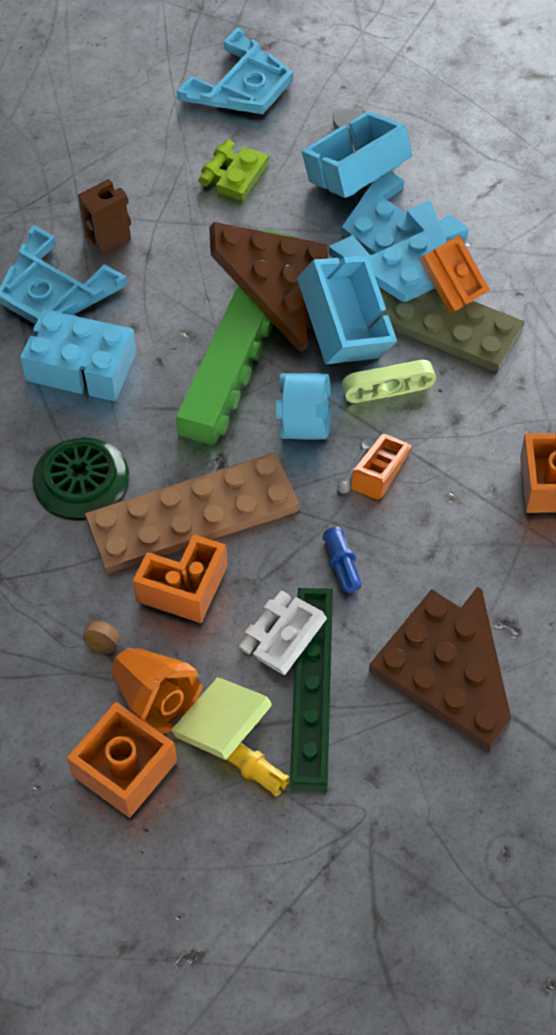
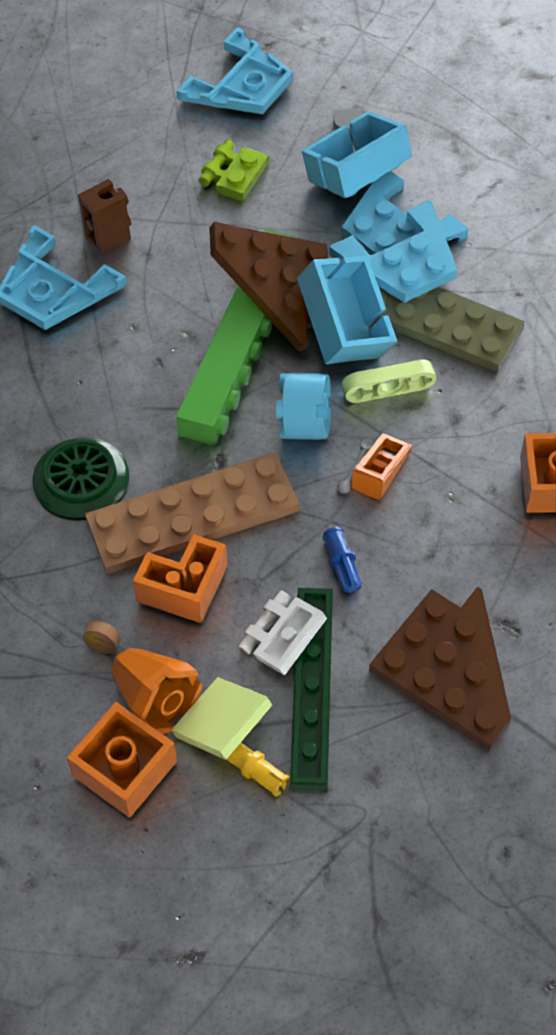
medium azure piece [20,309,137,402] -> none
orange plate [419,235,490,314] -> none

